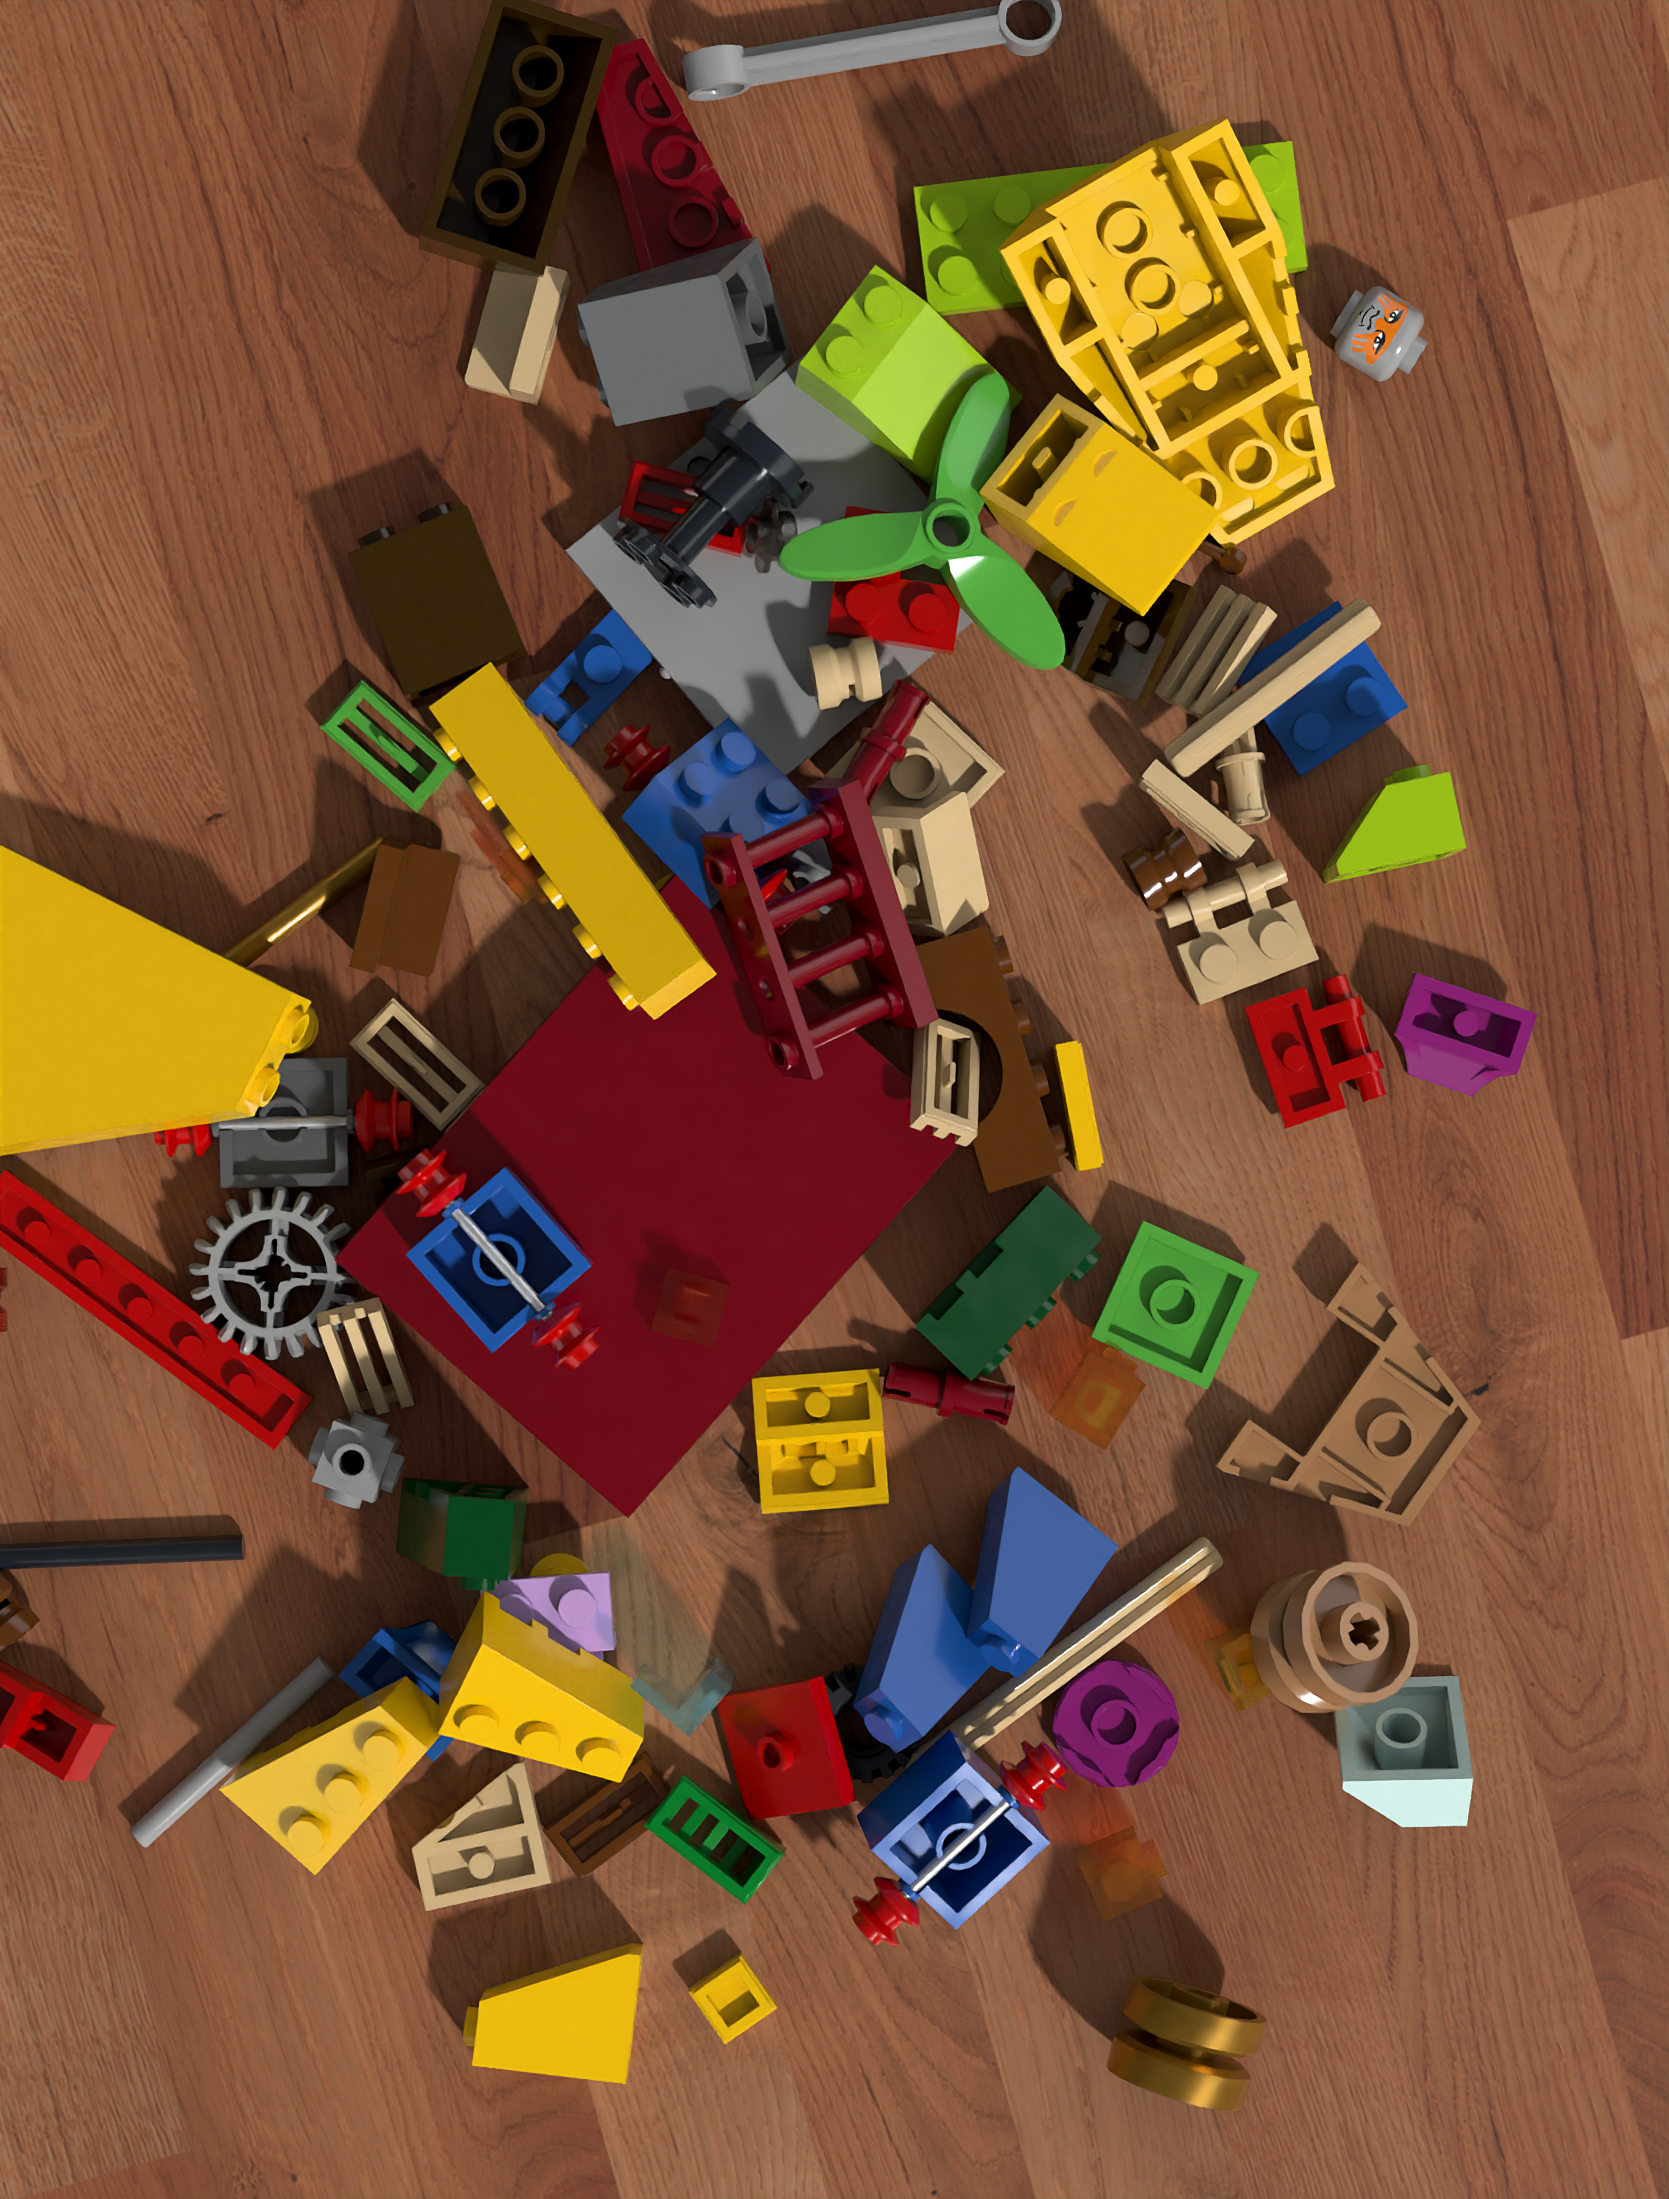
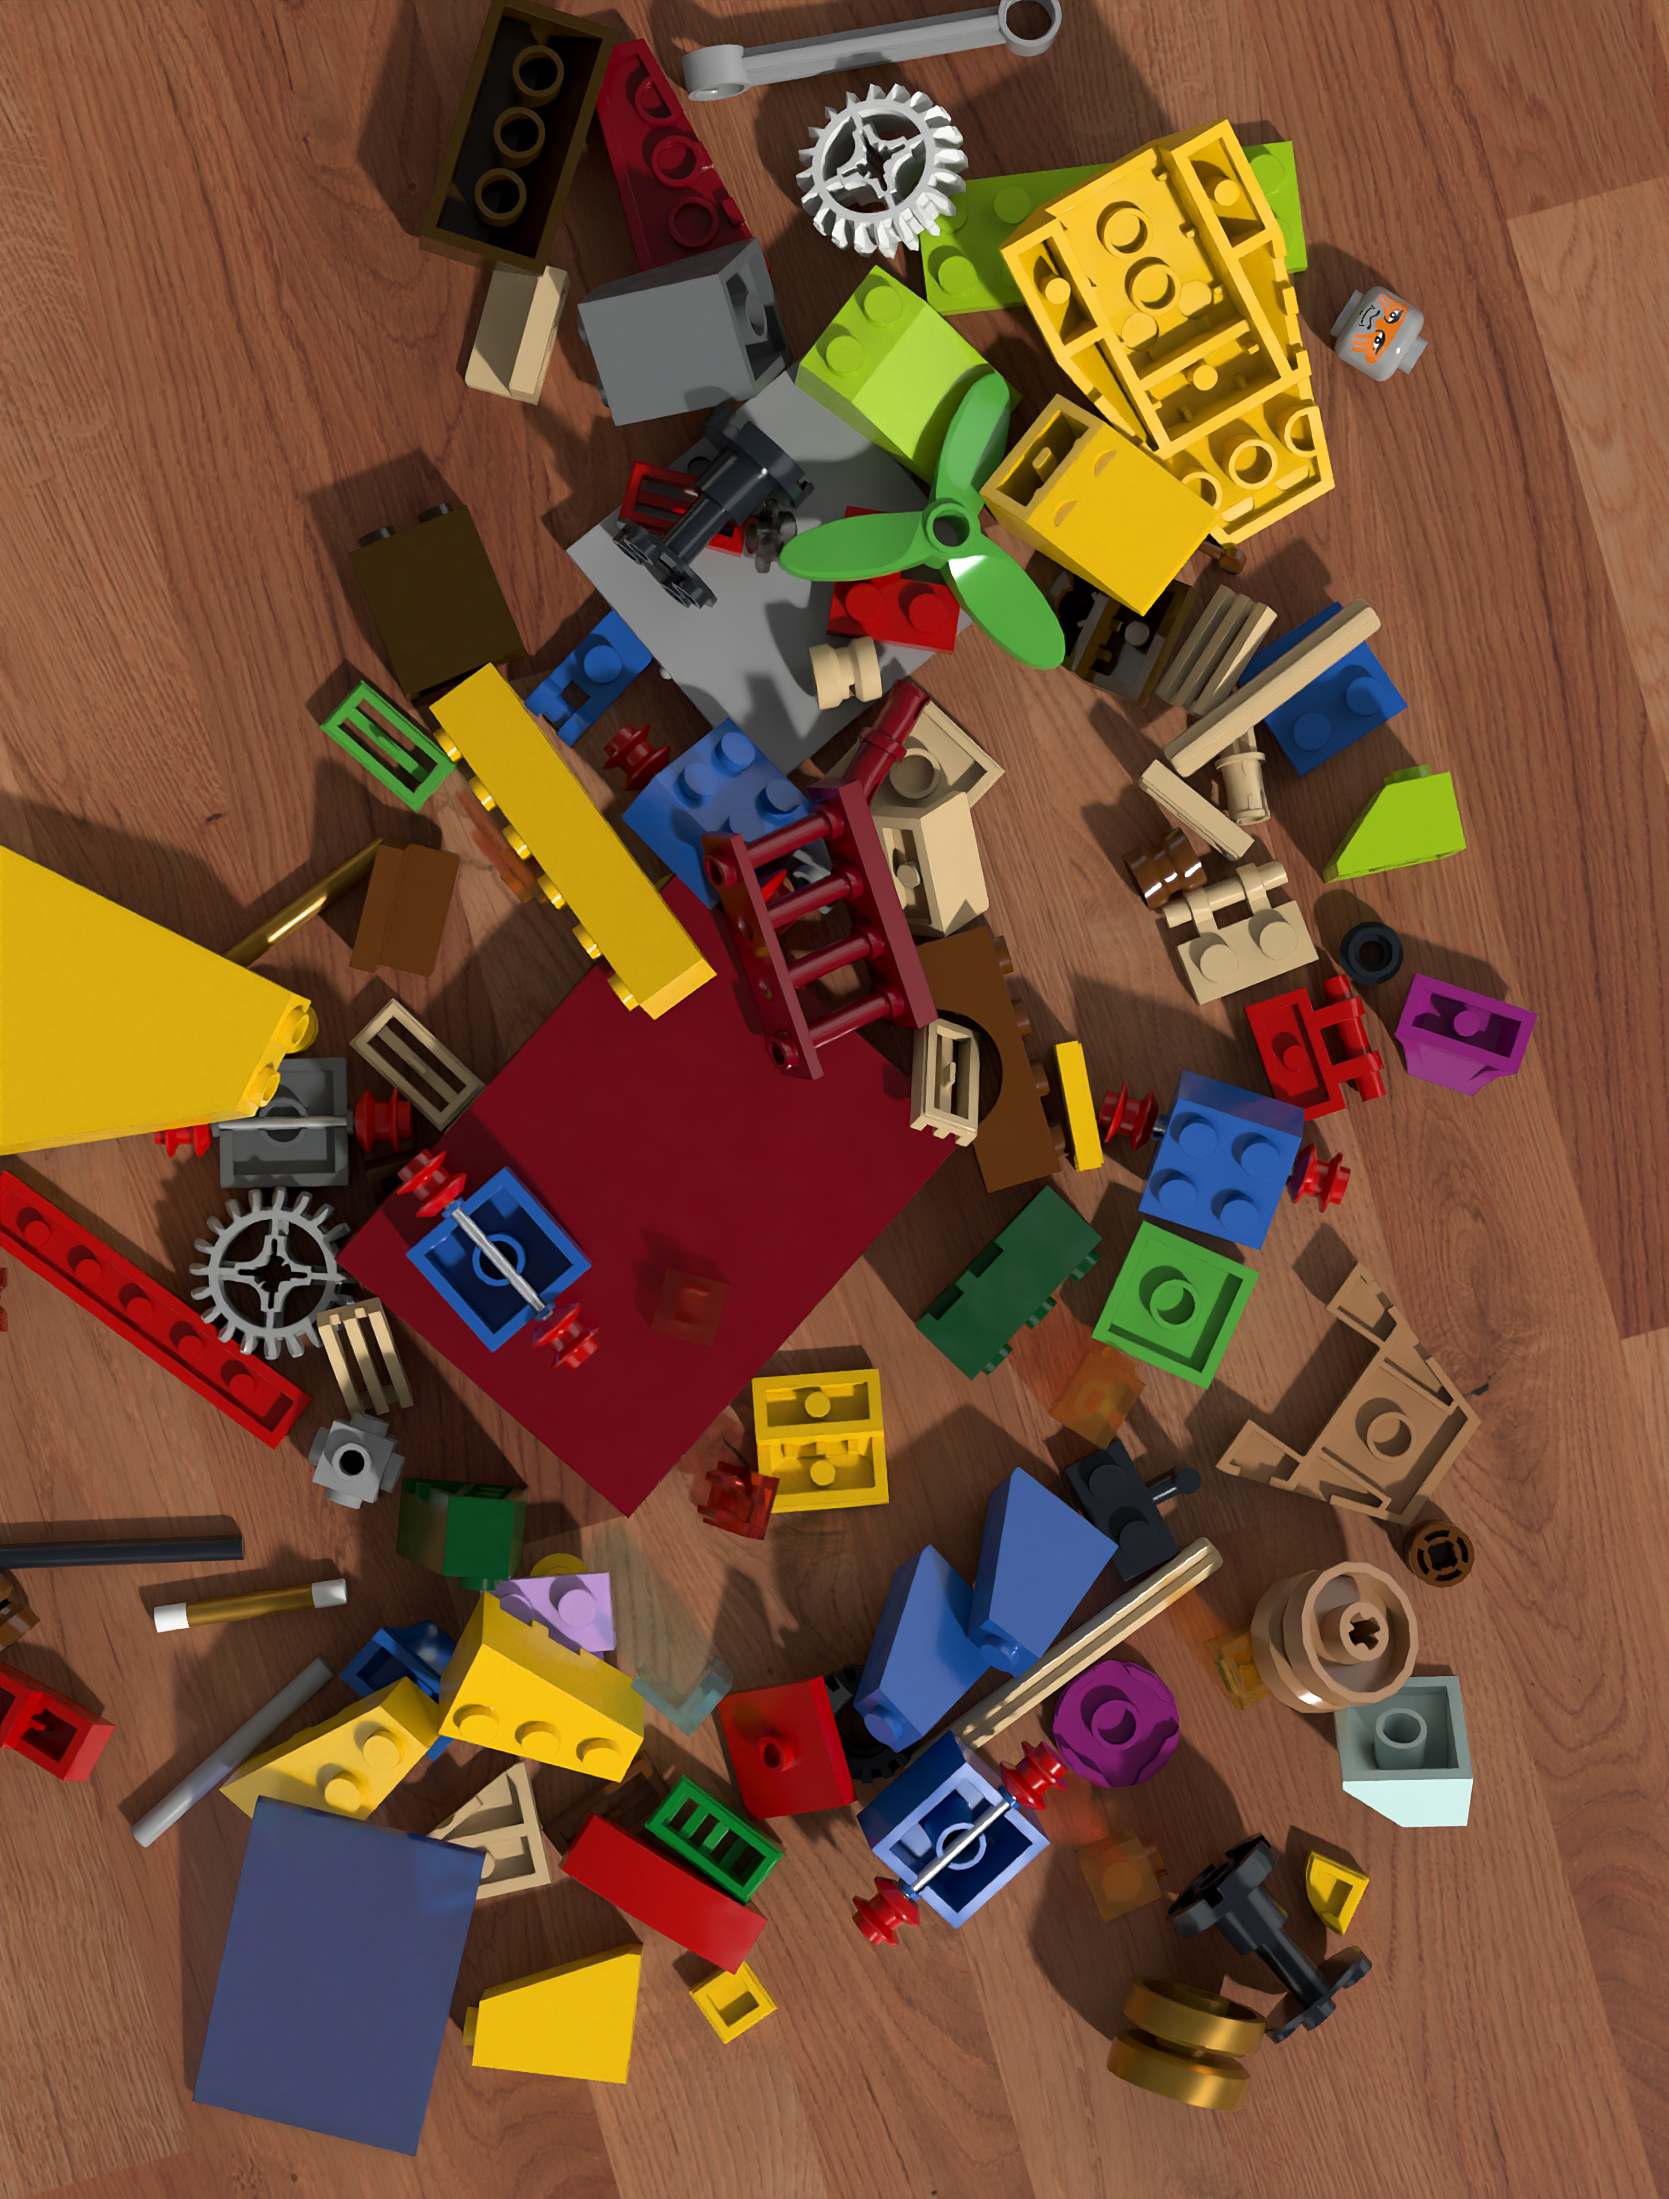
dark red pin [881,1358,1015,1425] -> none
none -> pearl gold bar [154,1578,348,1632]
none -> clear blue piece [192,1795,487,2156]
none -> red slope [558,1811,768,1975]
none -> clear red tile [697,1461,780,1541]
none -> white gear [795,83,969,259]
none -> black plate [1063,1438,1201,1582]
none -> blue brick [1096,1069,1351,1250]
none -> black piece [1166,1833,1373,2044]
none -> yellow tile [1303,1849,1369,1937]
none -> black plate [1339,922,1403,985]
none -> reddish brown wheel [1402,1519,1475,1588]

